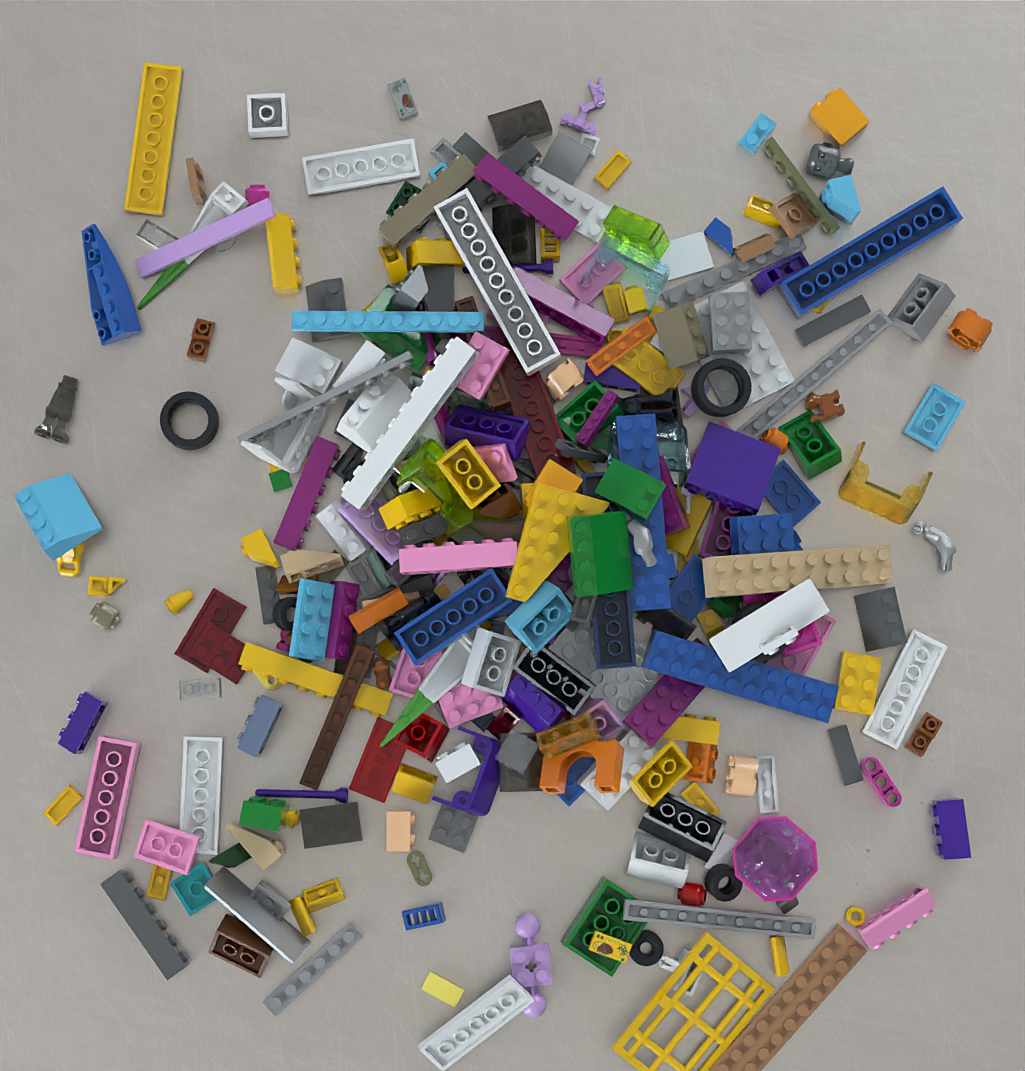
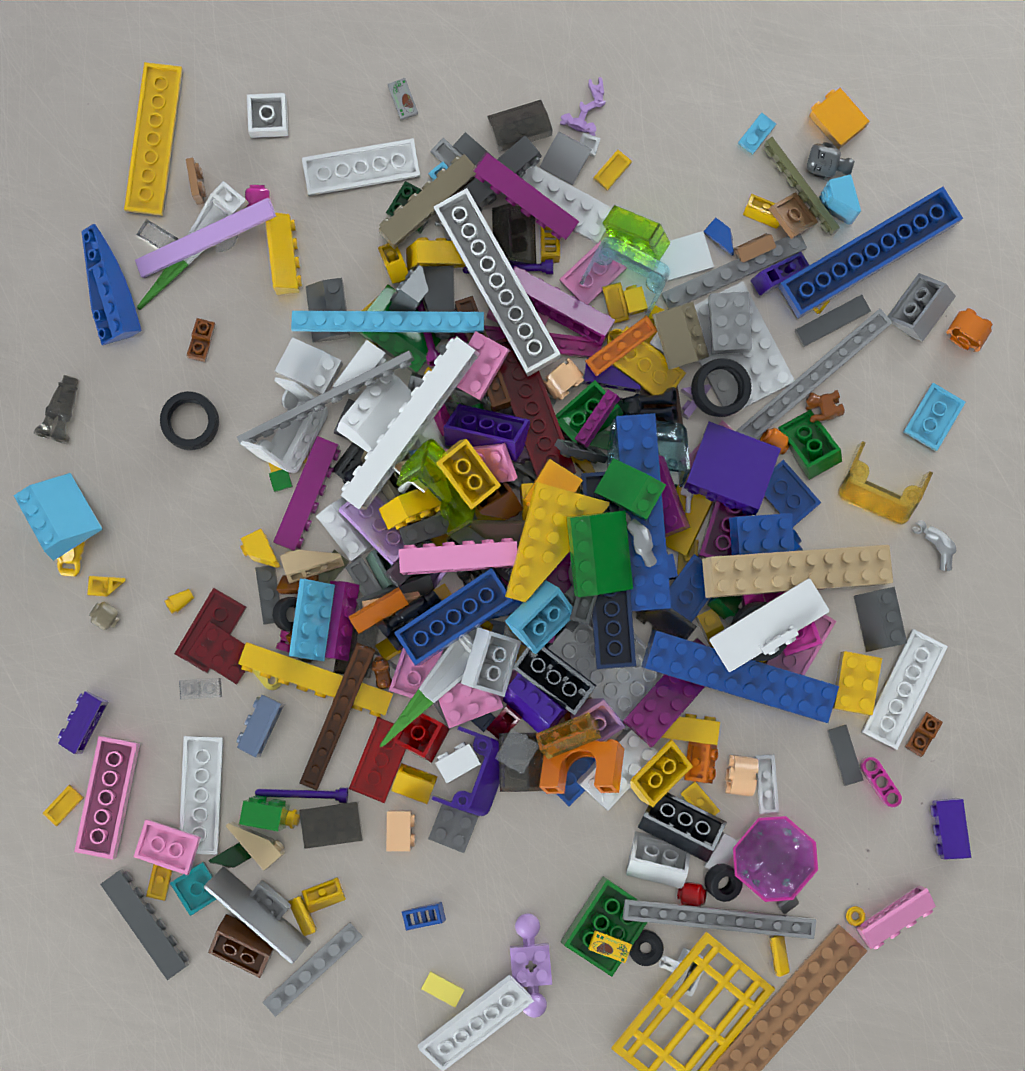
olive beam [407,850,432,886] -> none

